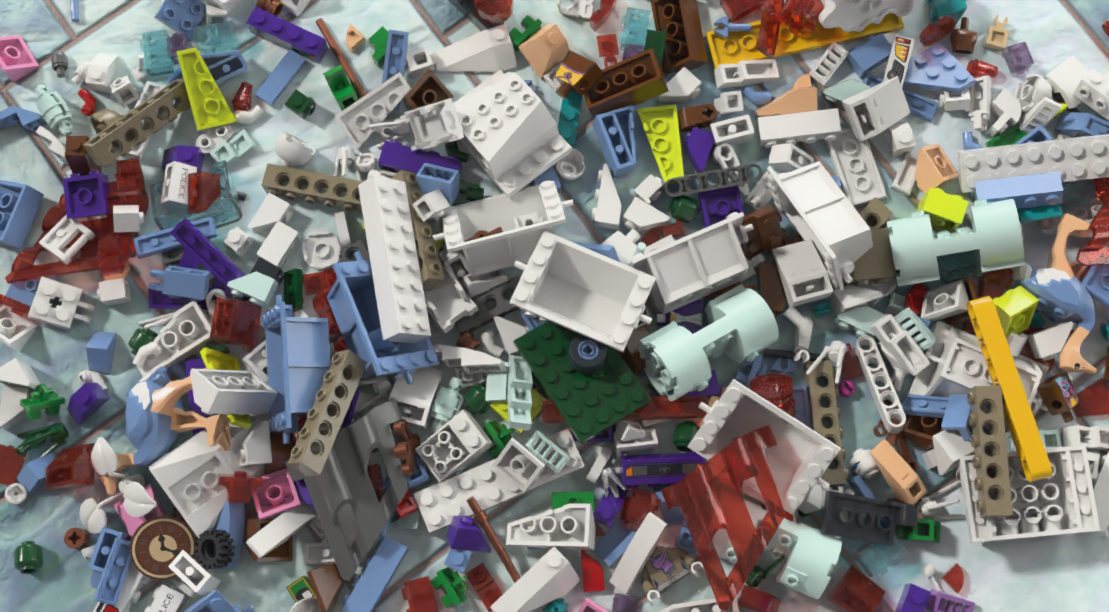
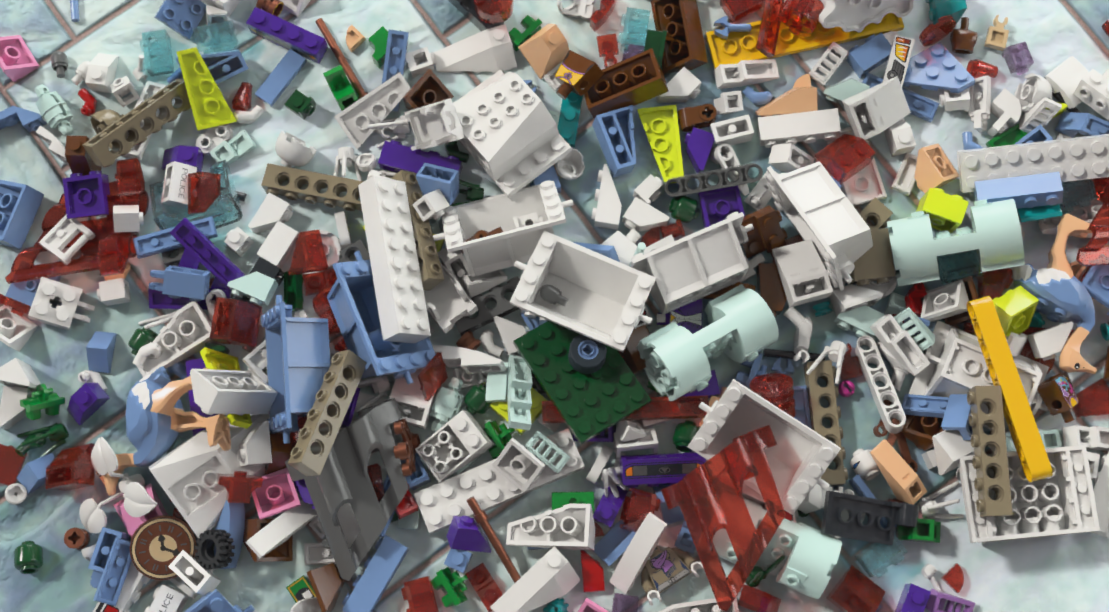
clear purple brick [167,32,192,65] -> none
none -> clear red wing [288,230,328,275]
none -> clear red piece [418,352,448,401]
none -> dark grey cylinder [540,285,568,306]
none -> clear red slope [814,134,876,185]

